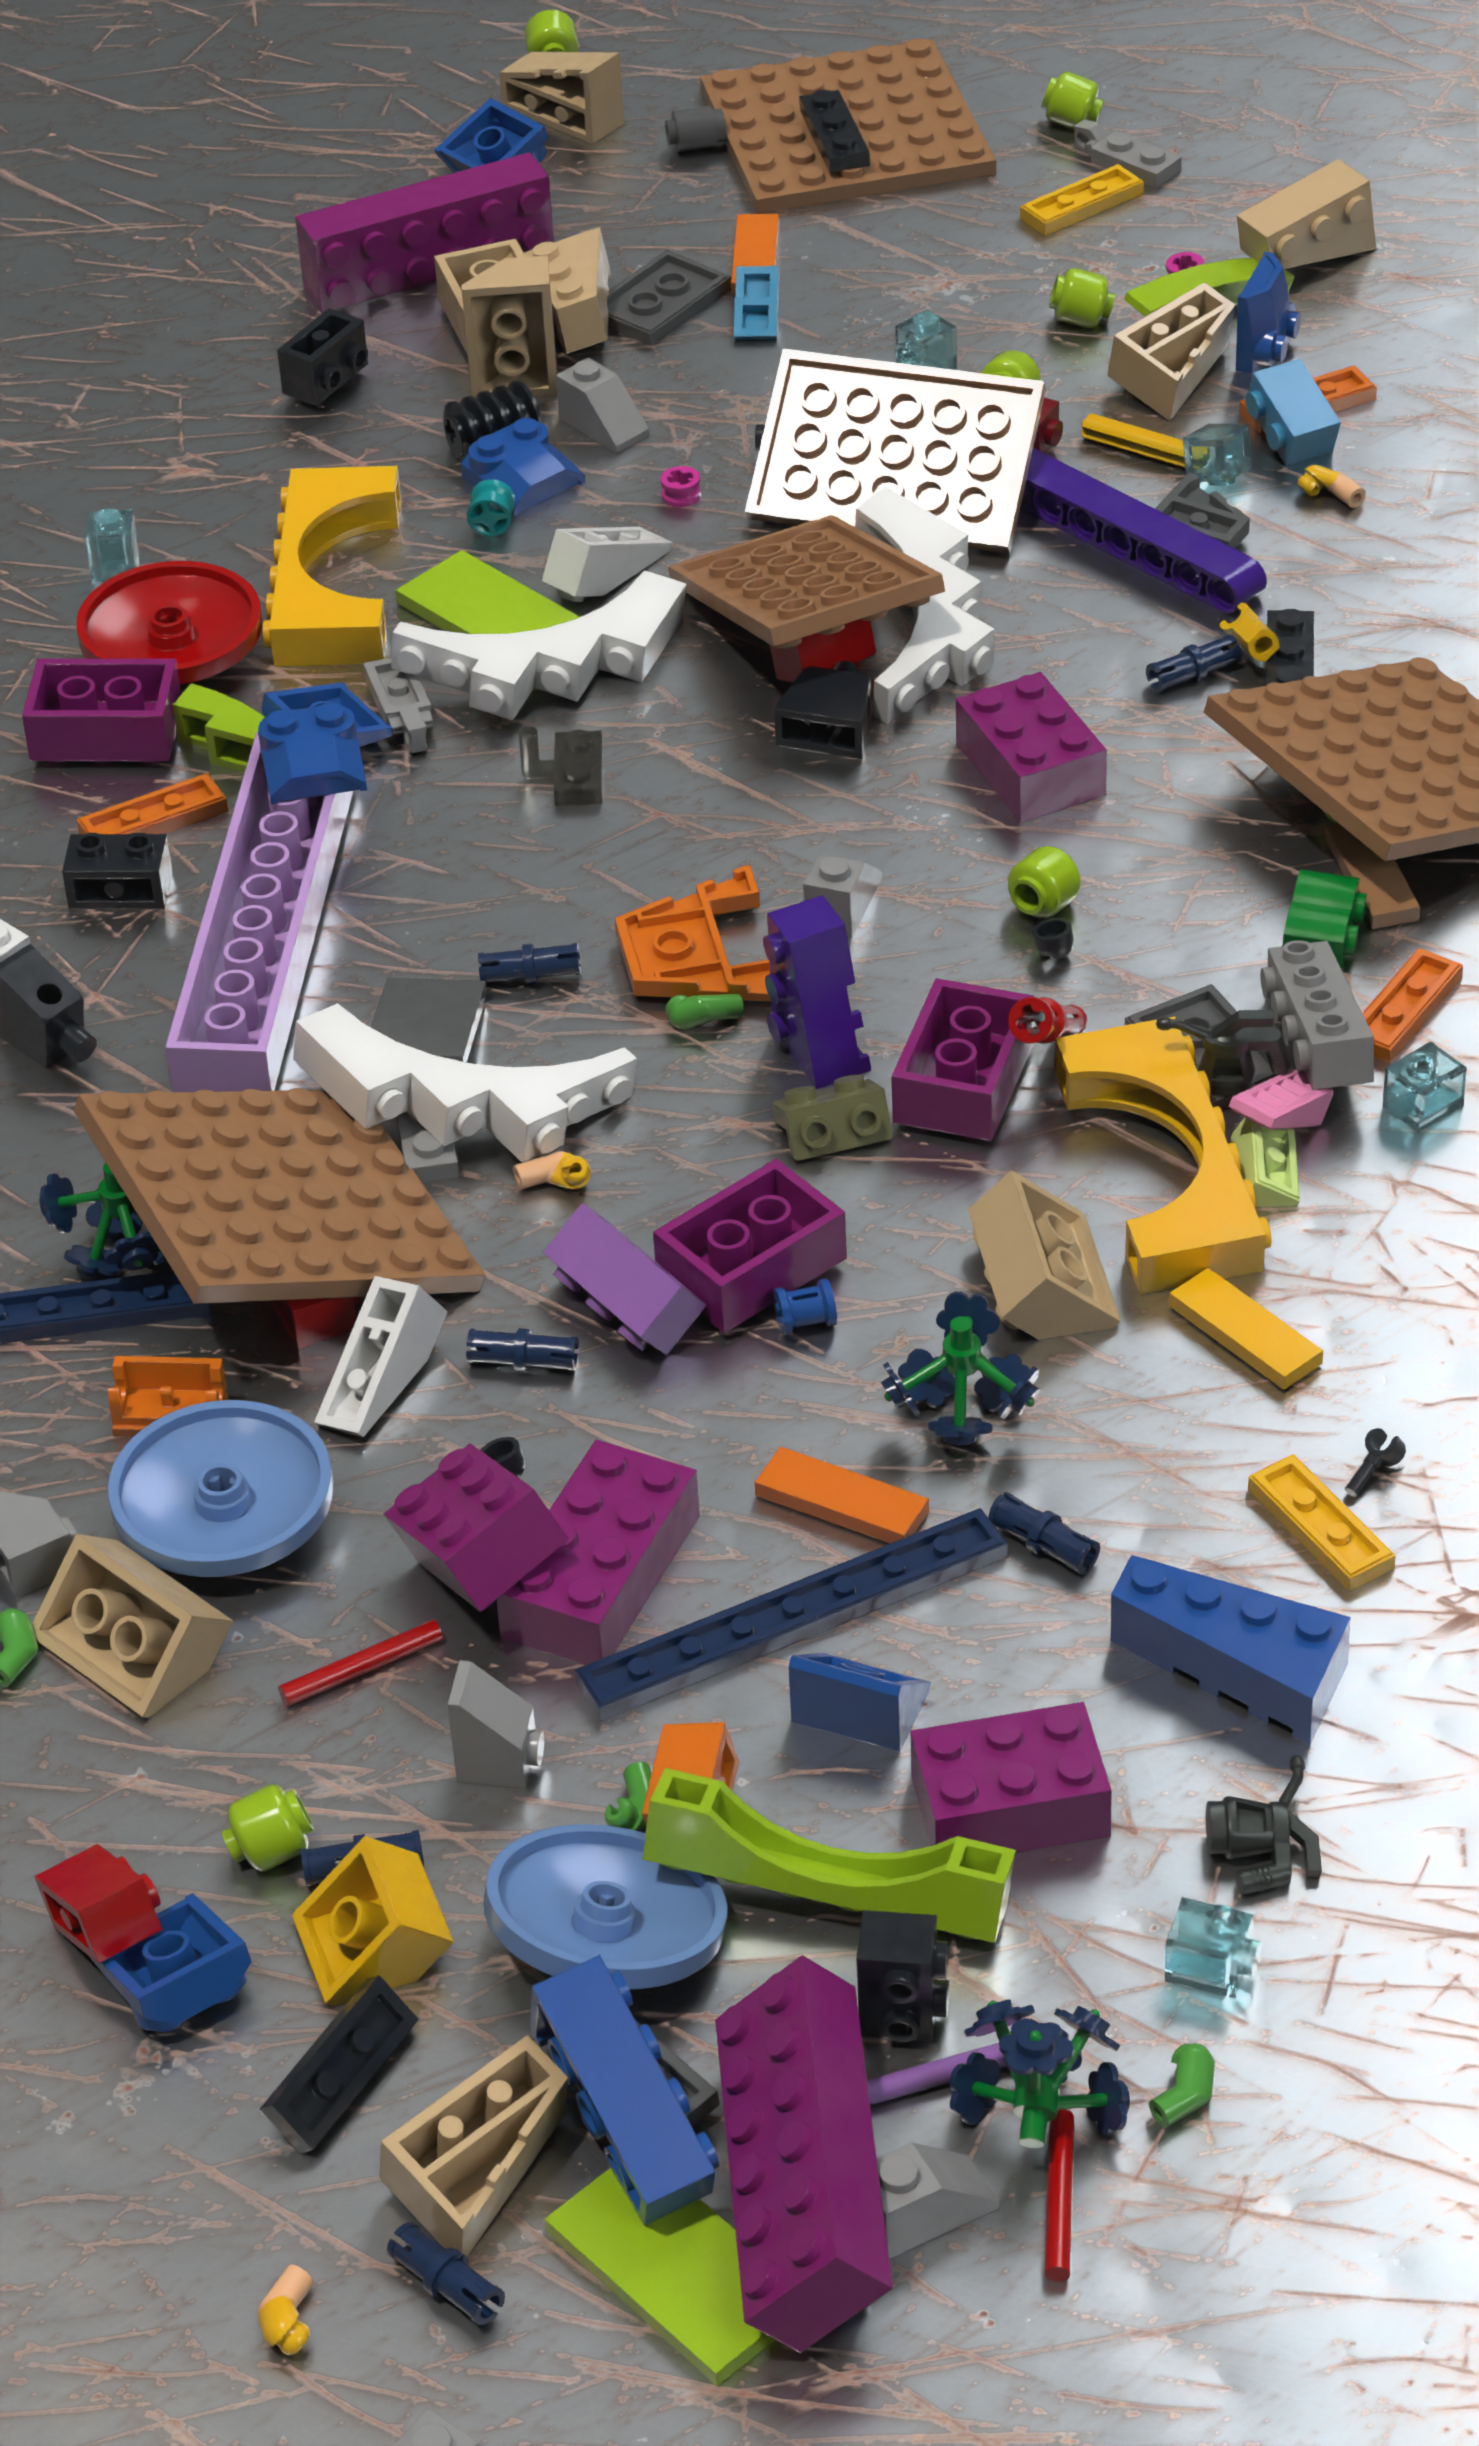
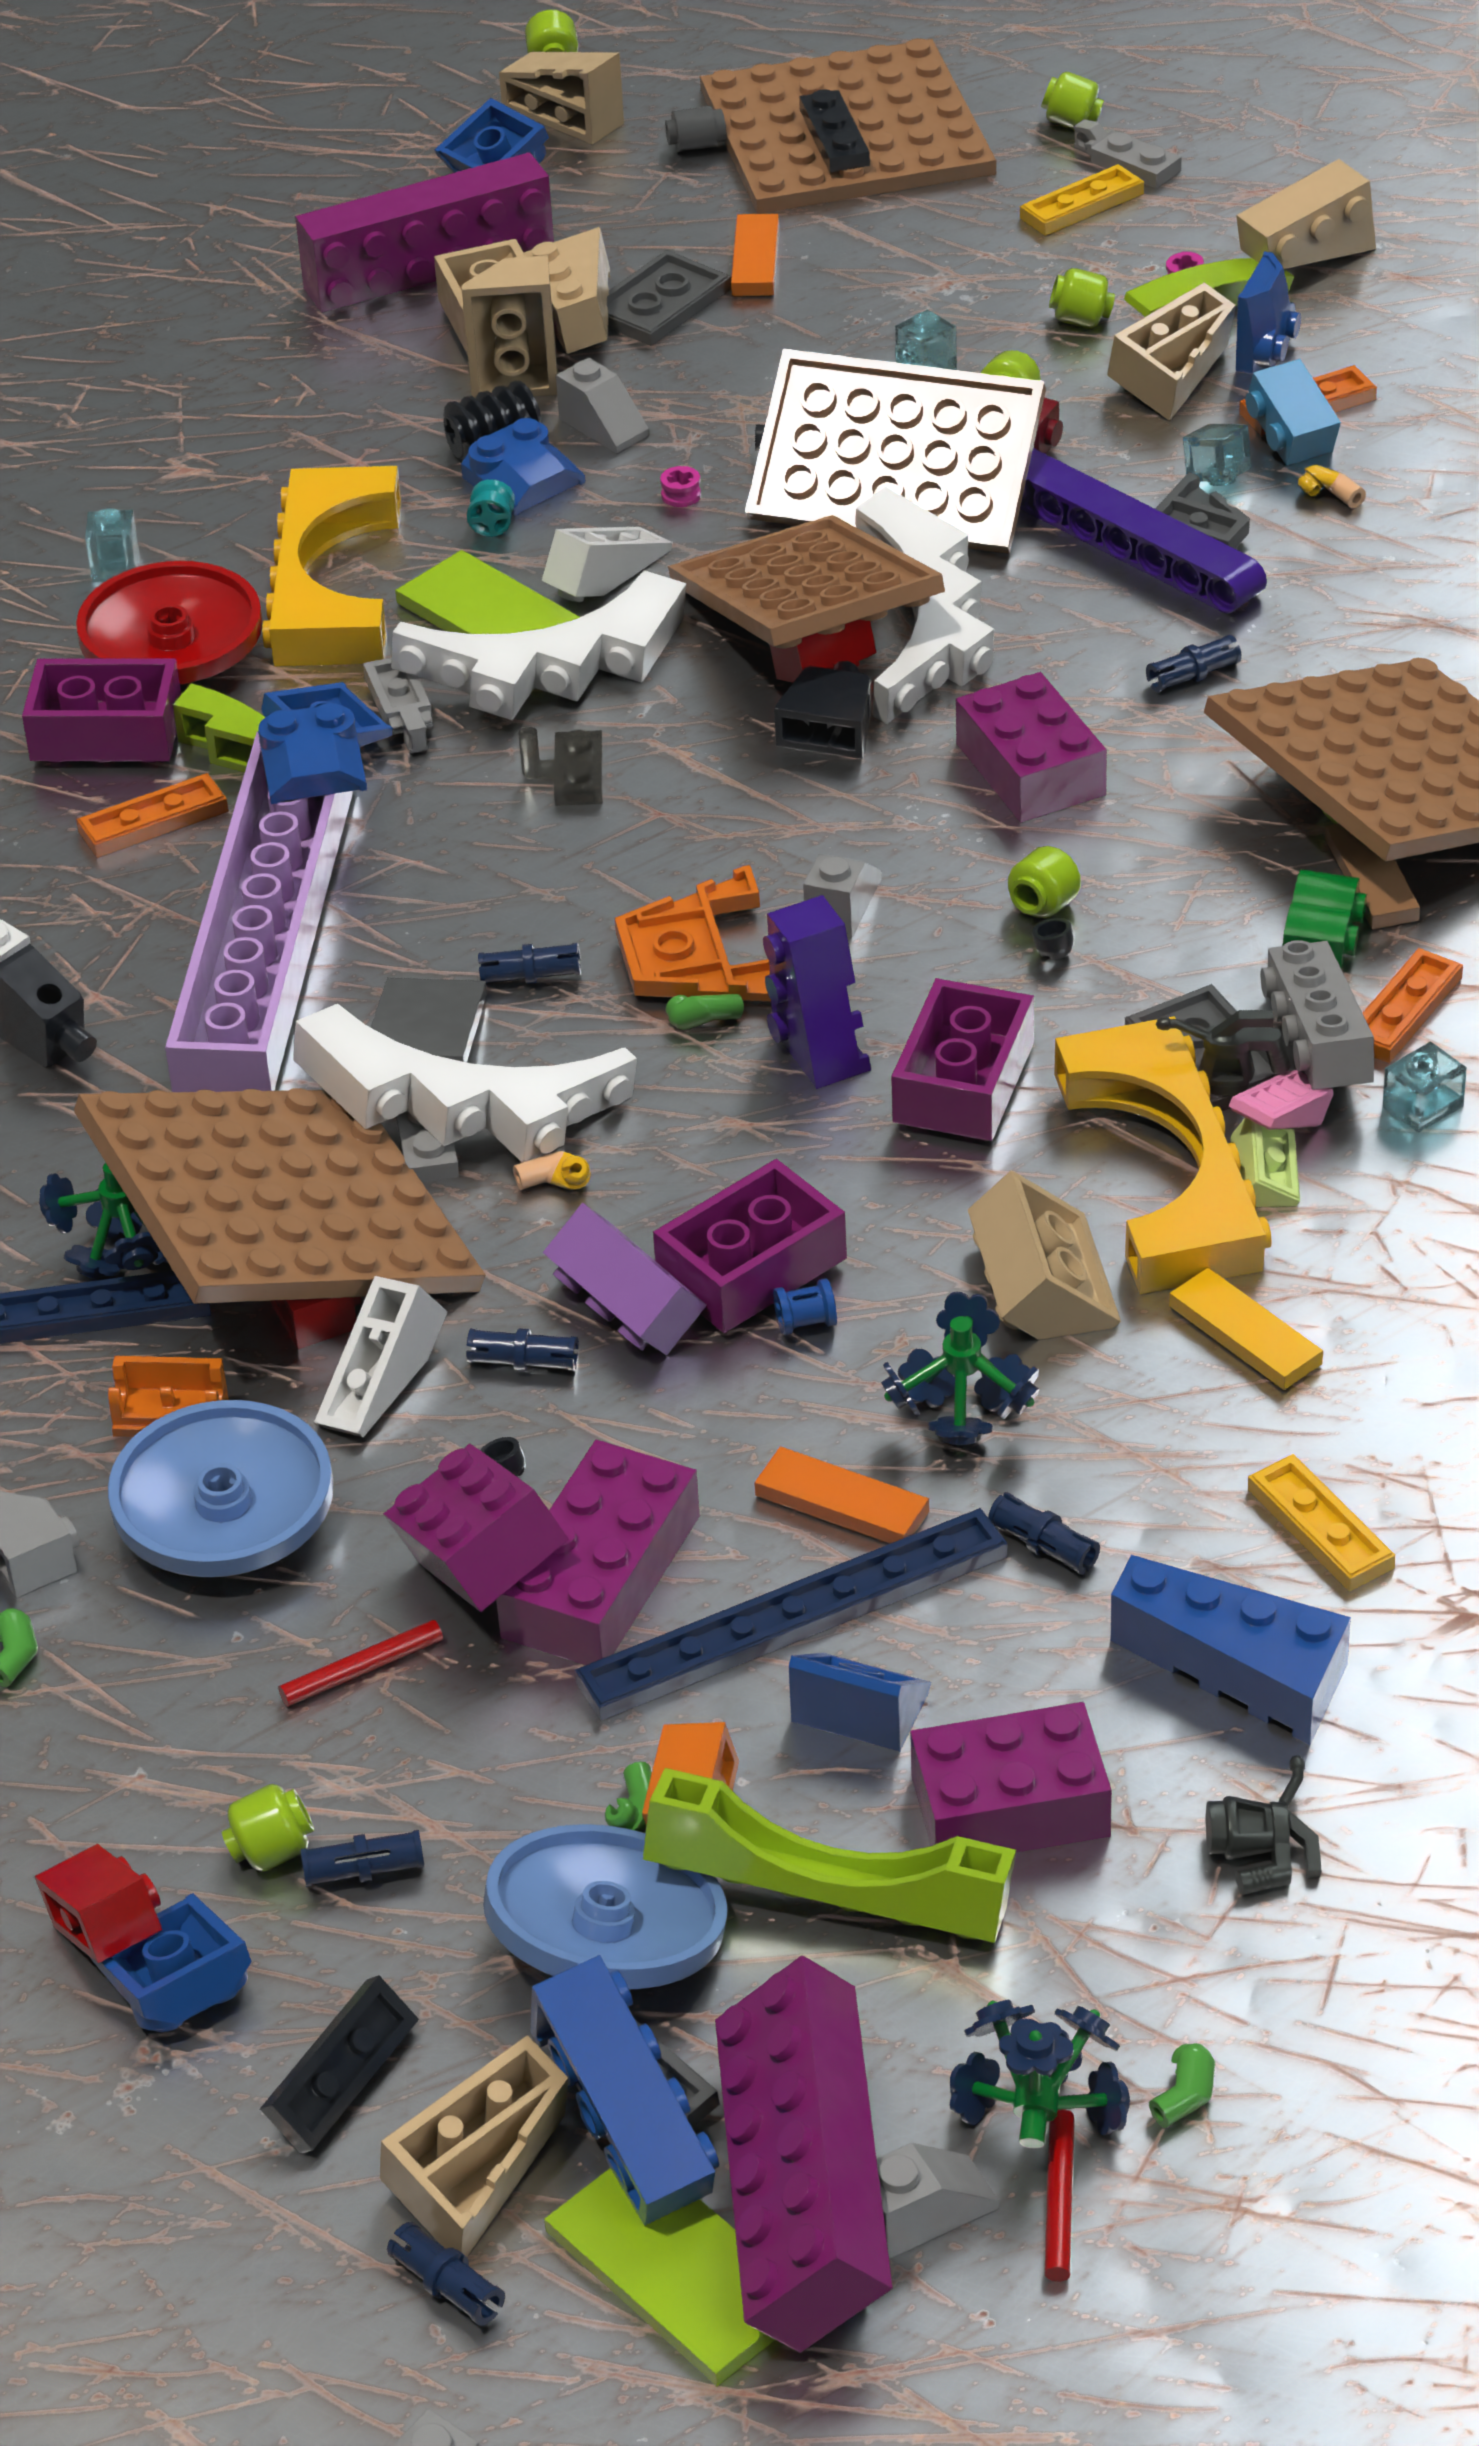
tan slope [32,1534,233,1718] -> none
black brick [62,833,173,909] -> none
yellow arm [257,2264,314,2356] -> none
black brick [277,308,368,406] -> none
yellow slope [292,1836,454,2007] -> none
light grey slope [447,1660,544,1789] -> none
dark azure slope [734,266,779,340] -> none
olive bracket [771,1075,893,1161] -> none
black brick [856,1910,950,2042] -> none
medium lavender bar [867,2043,1007,2105] -> none
red pin [1008,997,1088,1044] -> none
yellow axle [1081,413,1205,471] -> none
clear light blue brick [1165,1897,1261,1999] -> none
yellow bar [1220,603,1280,662] -> none
black plate [1266,609,1314,686] -> none
black hand [1345,1428,1406,1497] -> none

